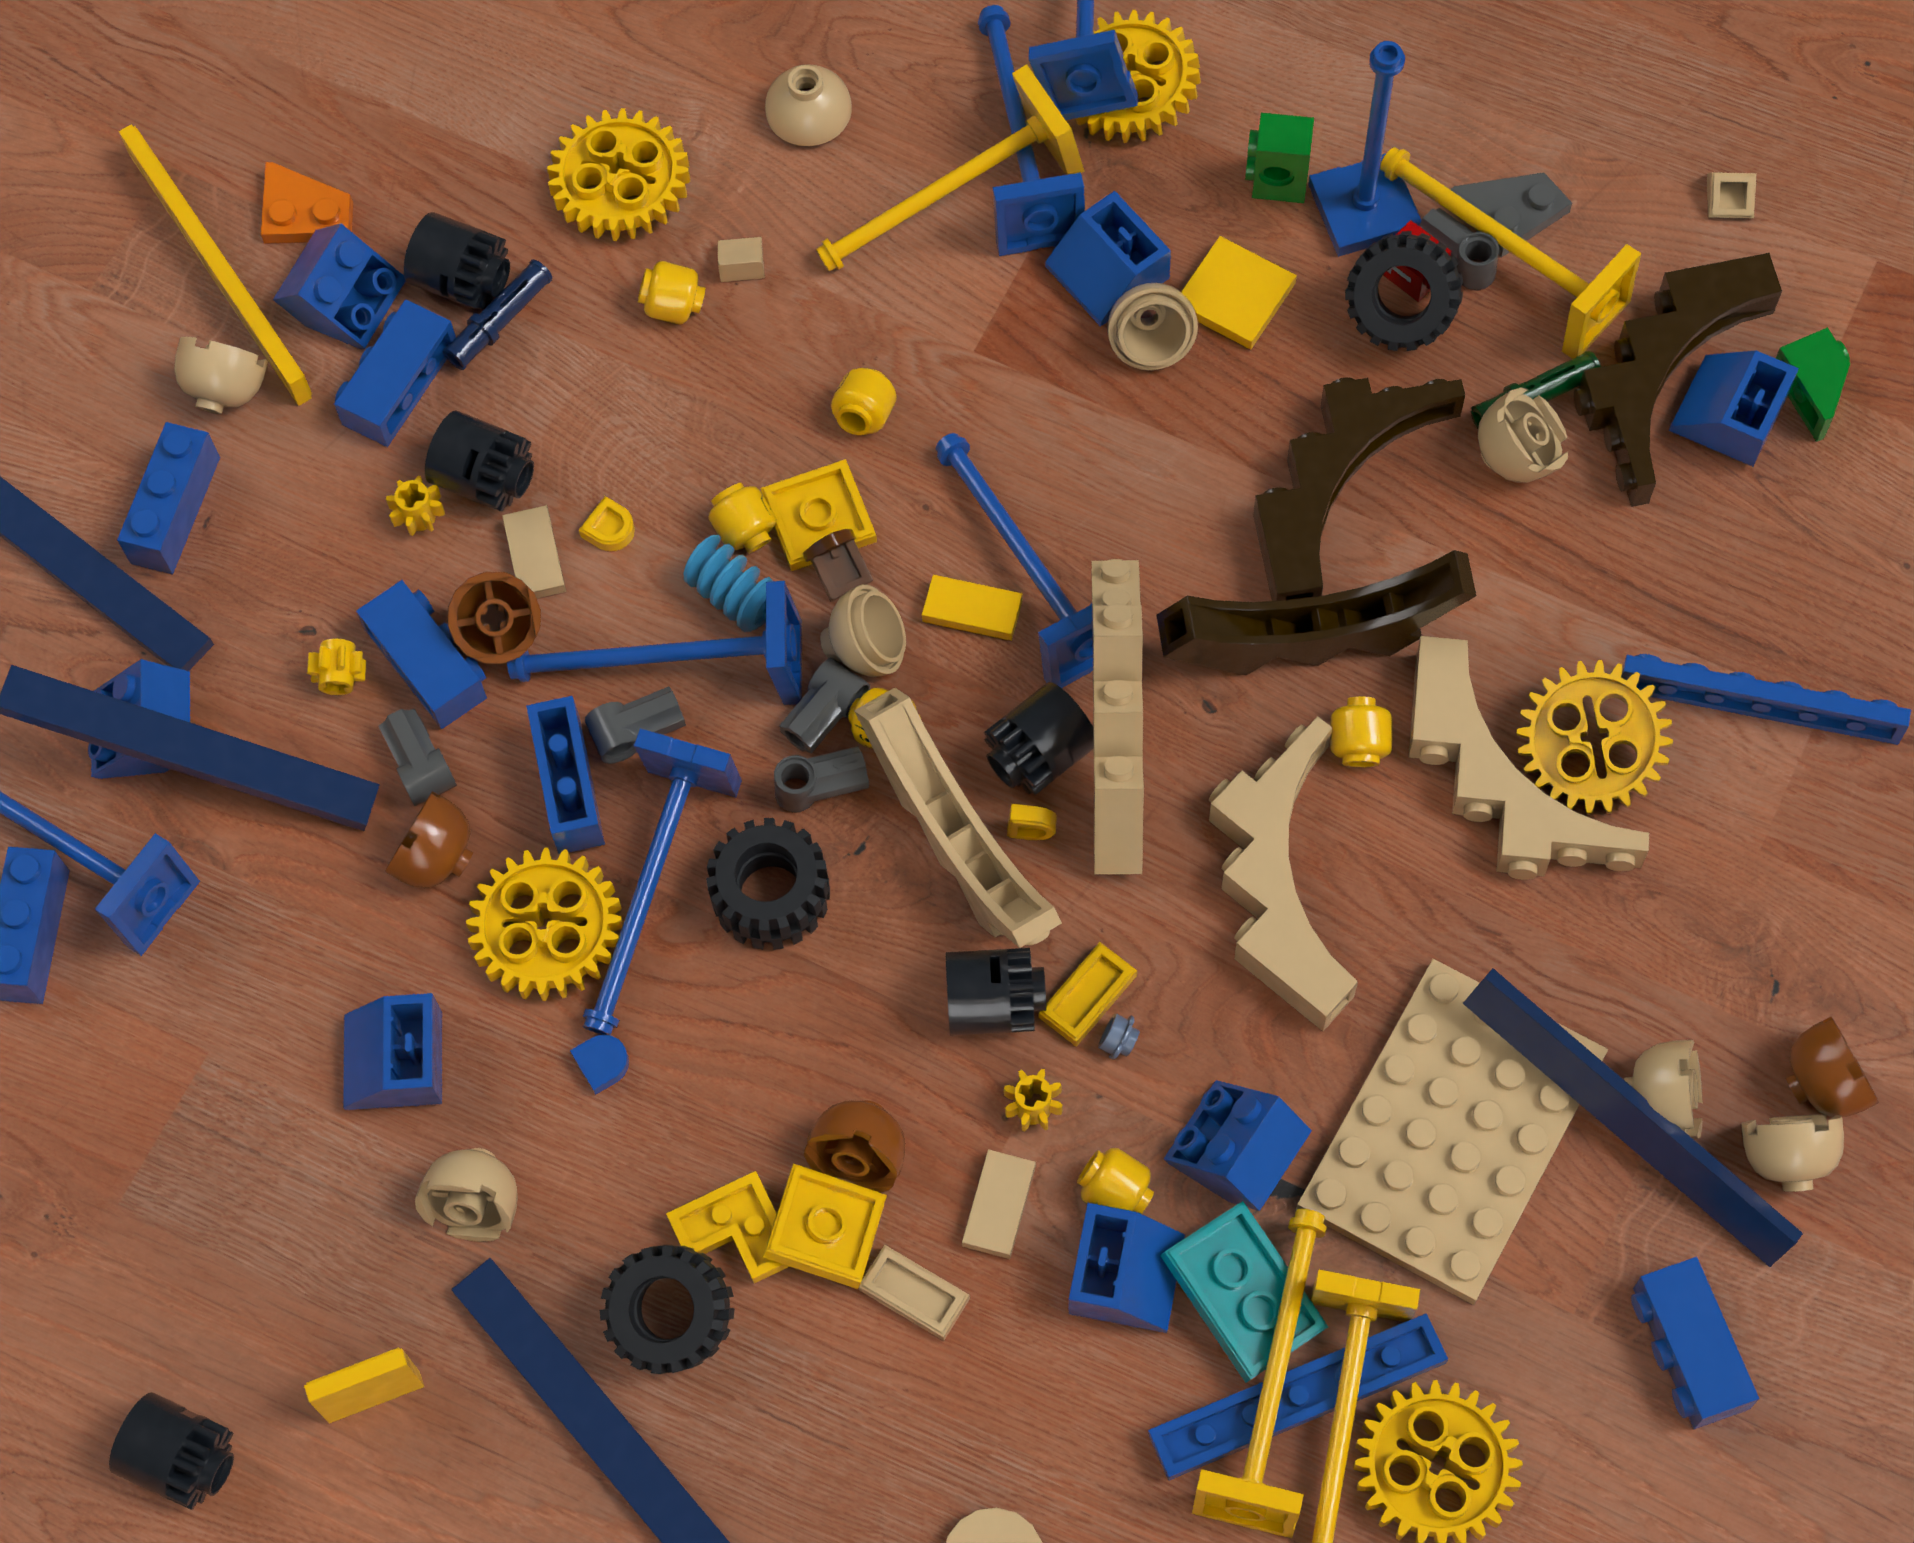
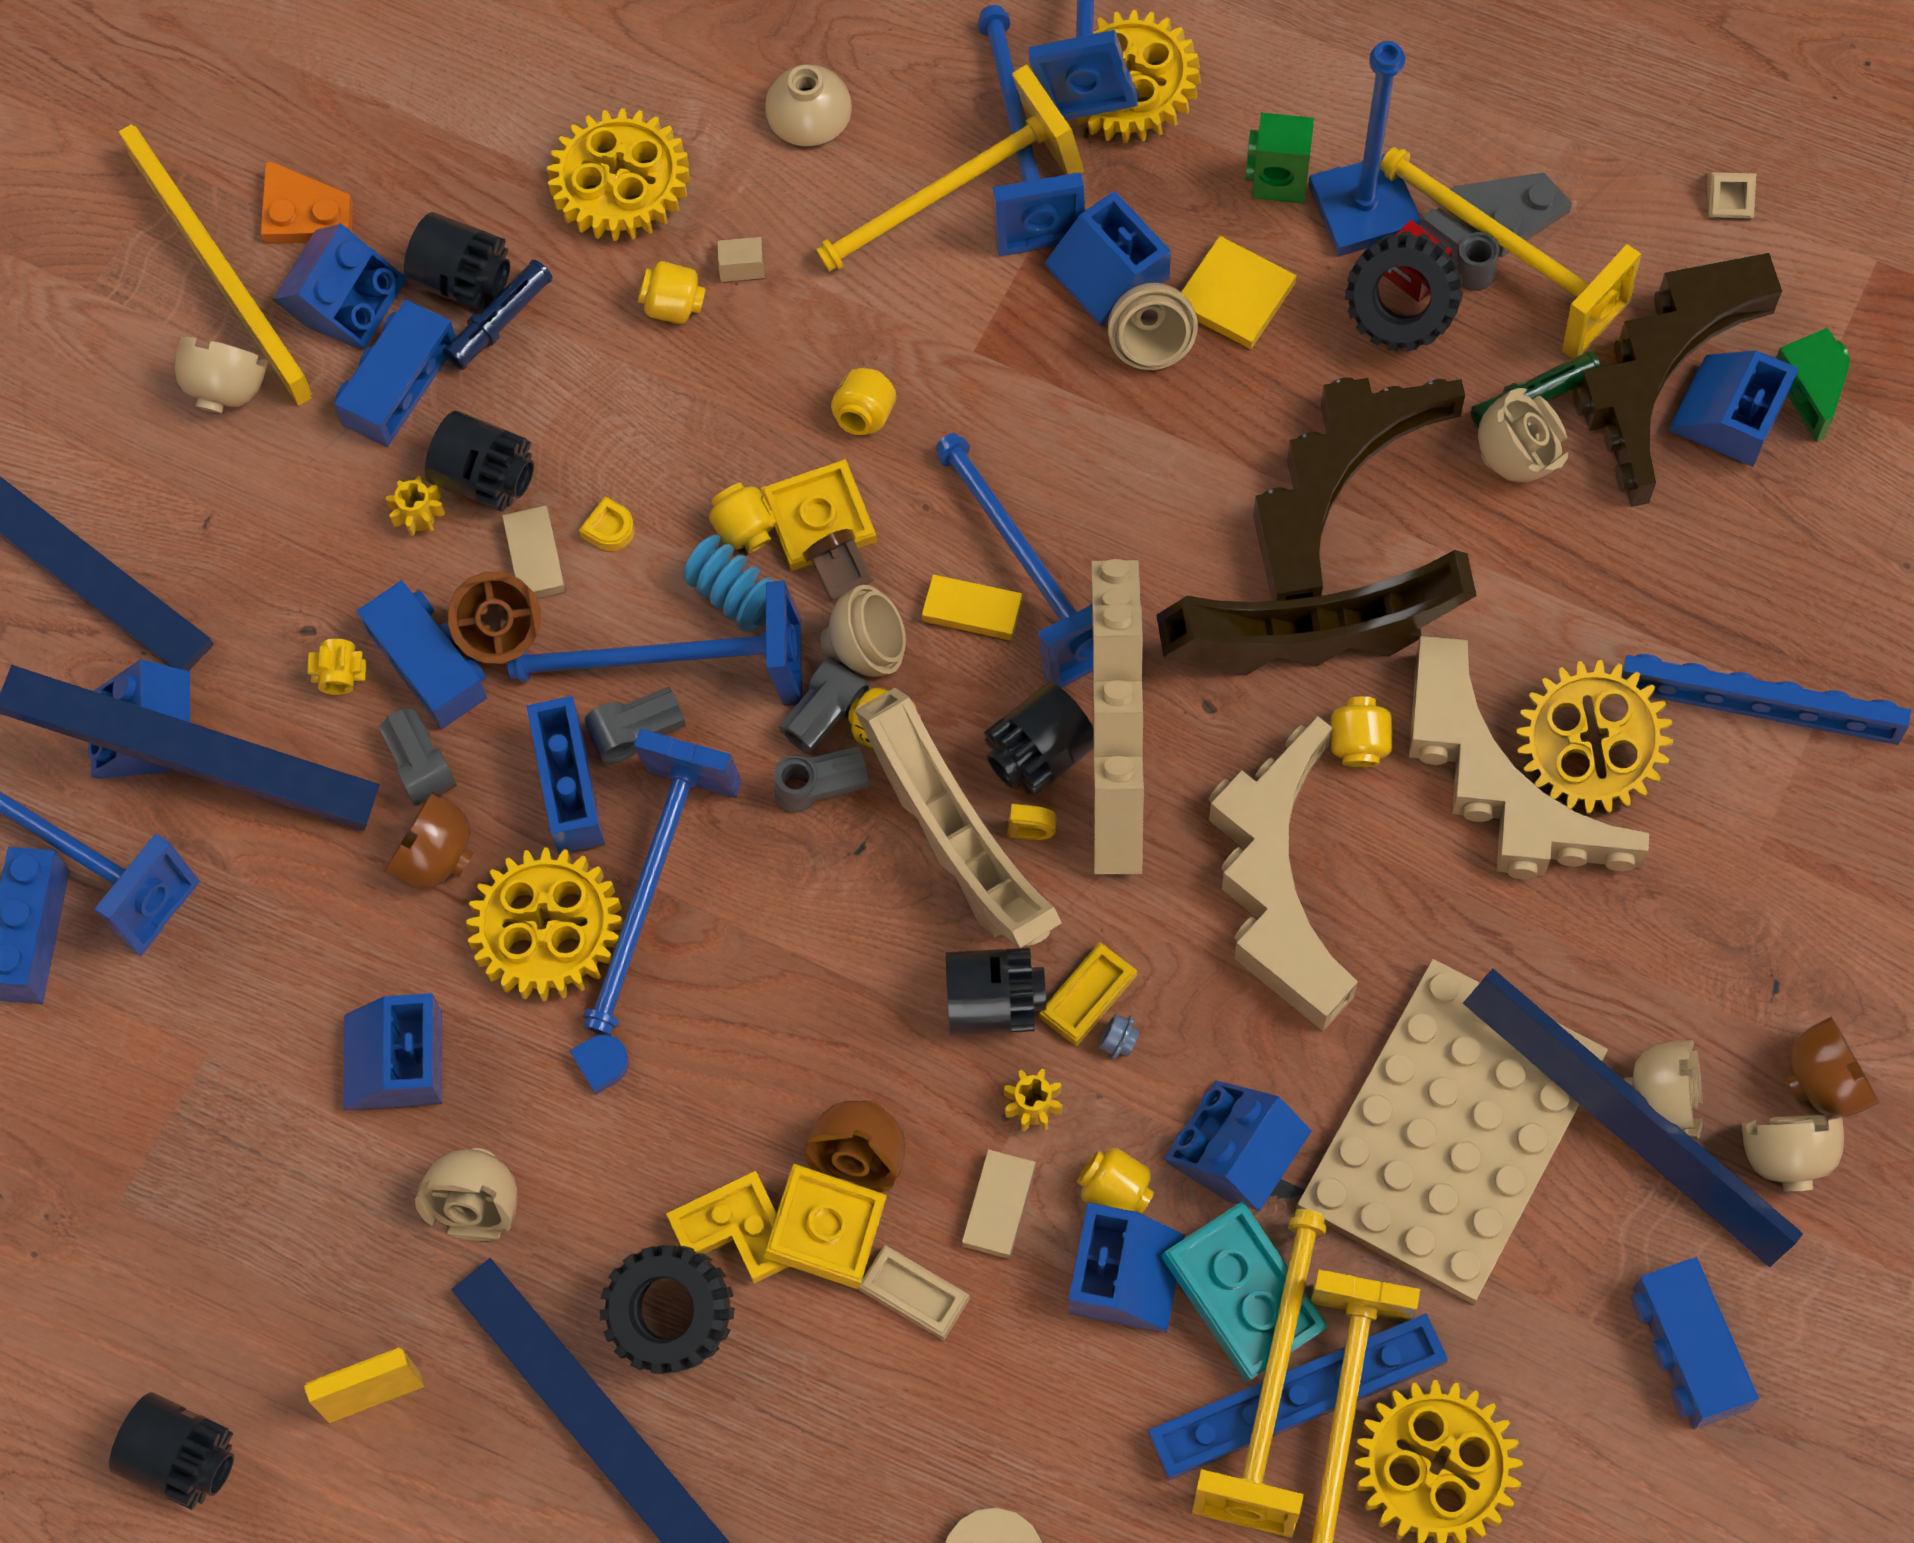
blue brick [117,422,220,575] -> none
black tyre [706,818,830,950] -> none

